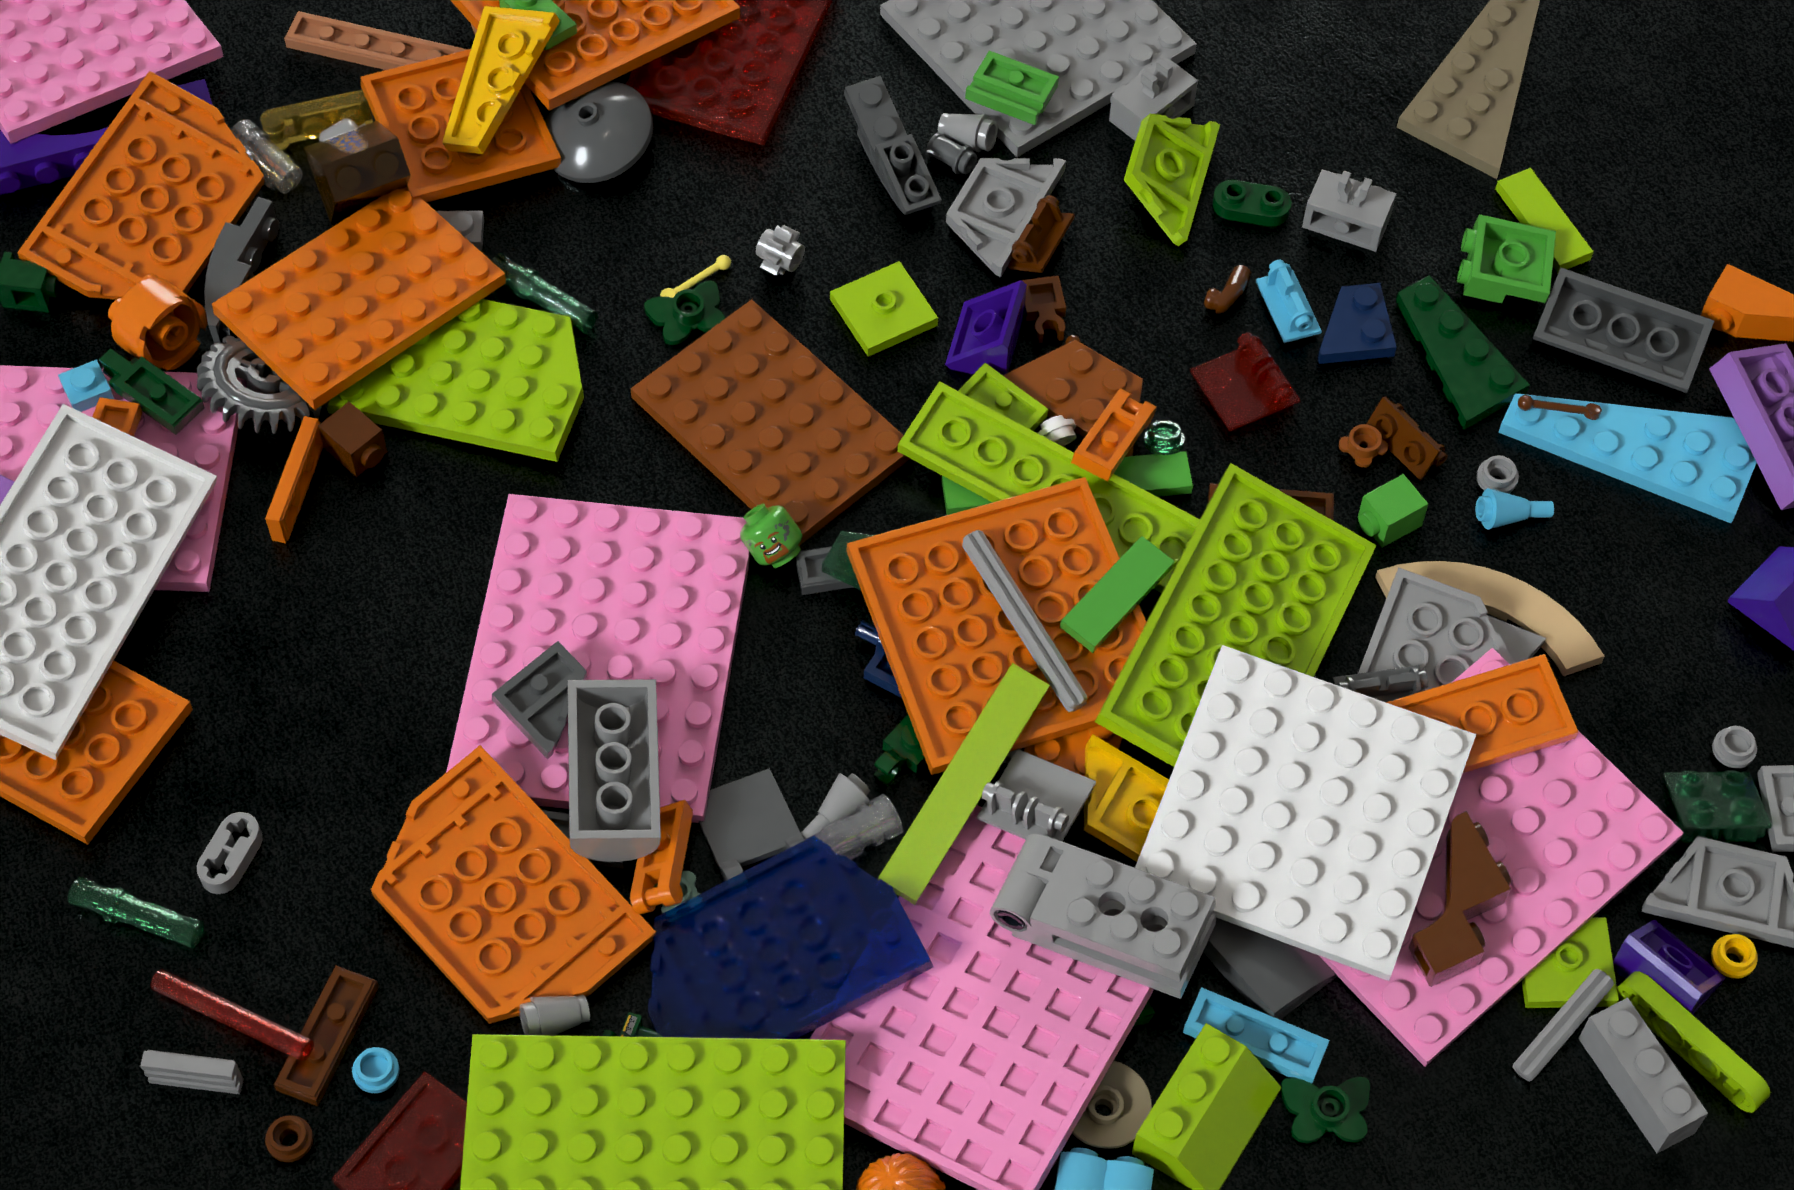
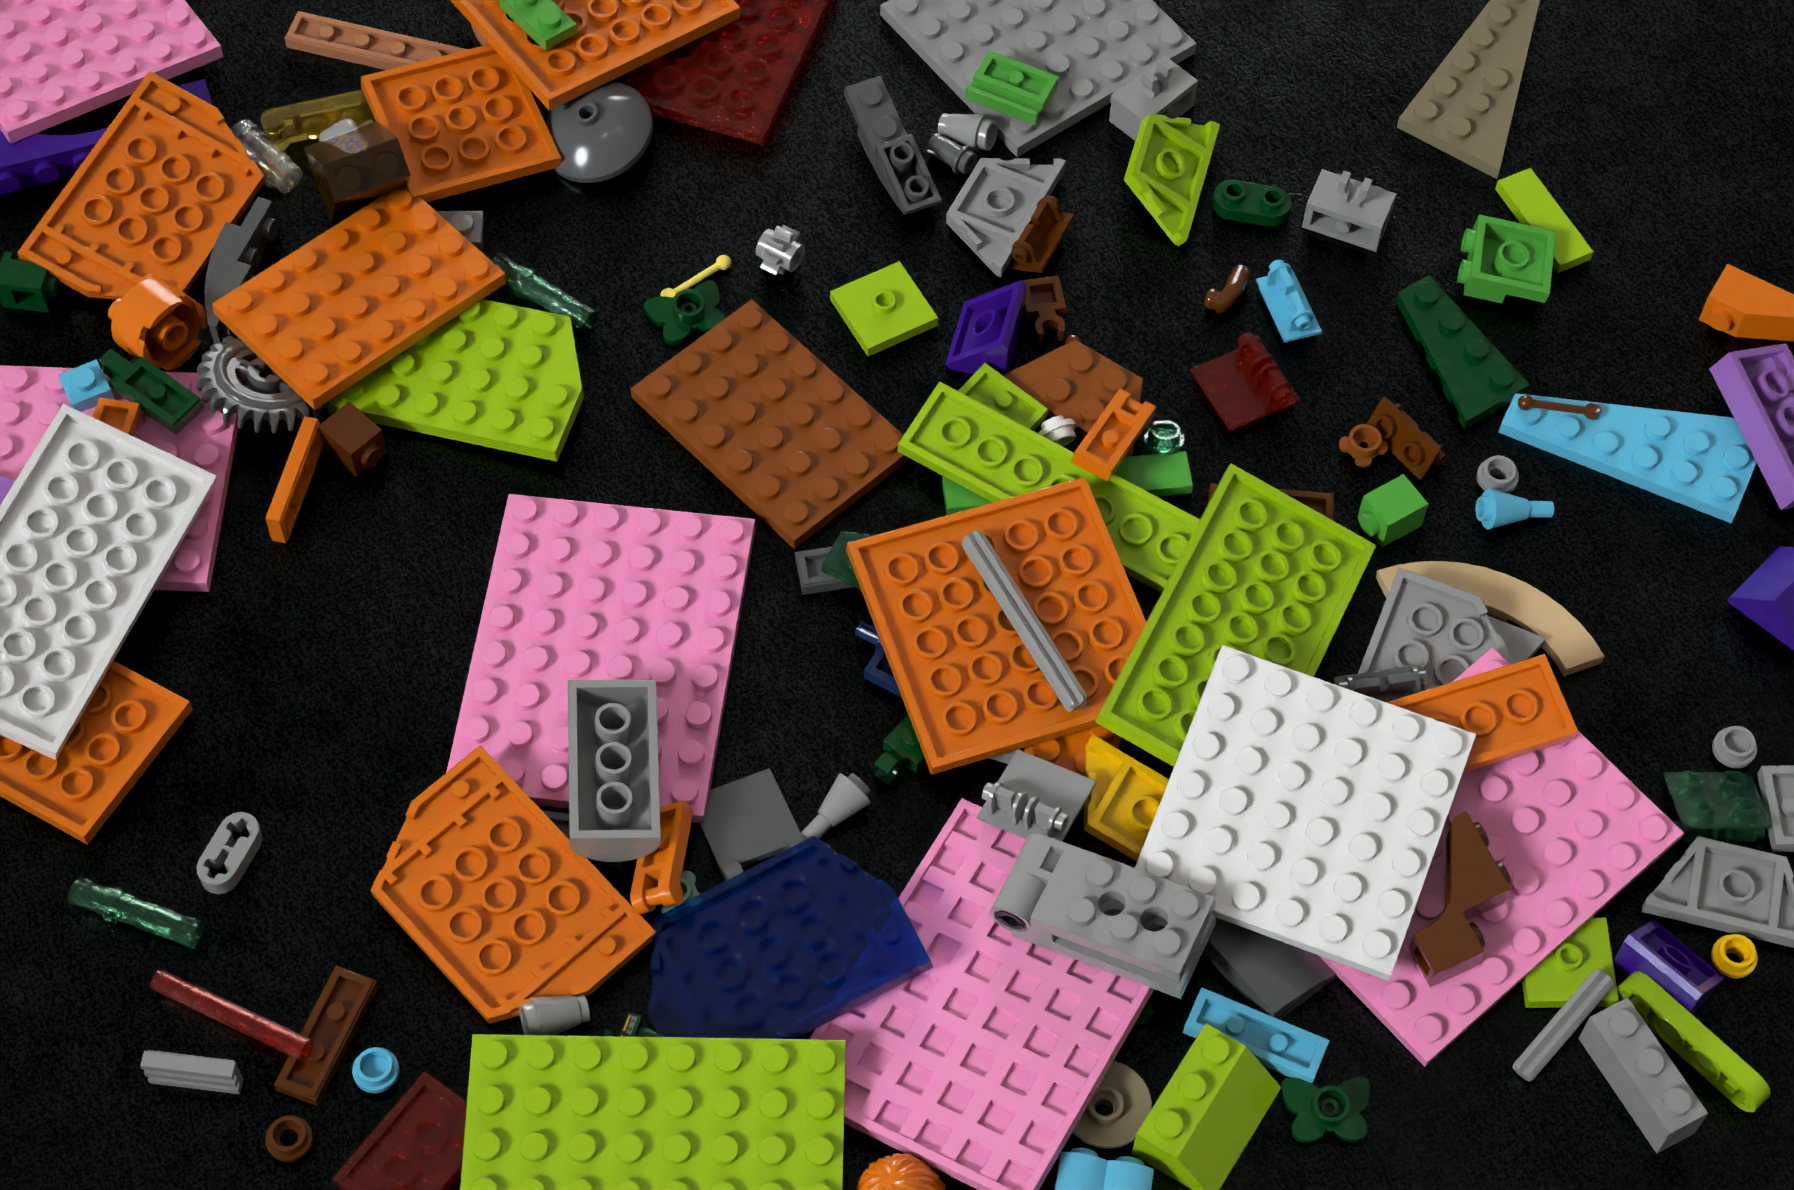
yellow wing [442,6,560,154] -> none
dark grey wing [492,641,587,759] -> none
bright green head [740,503,802,568] -> none
clear axle [807,794,903,869] -> none
lime tile [877,663,1050,905] -> none
bright green tile [1060,536,1175,653] -> none
dark blue wing [1318,283,1397,364] -> none
dark grey slope [1533,268,1714,393] -> none

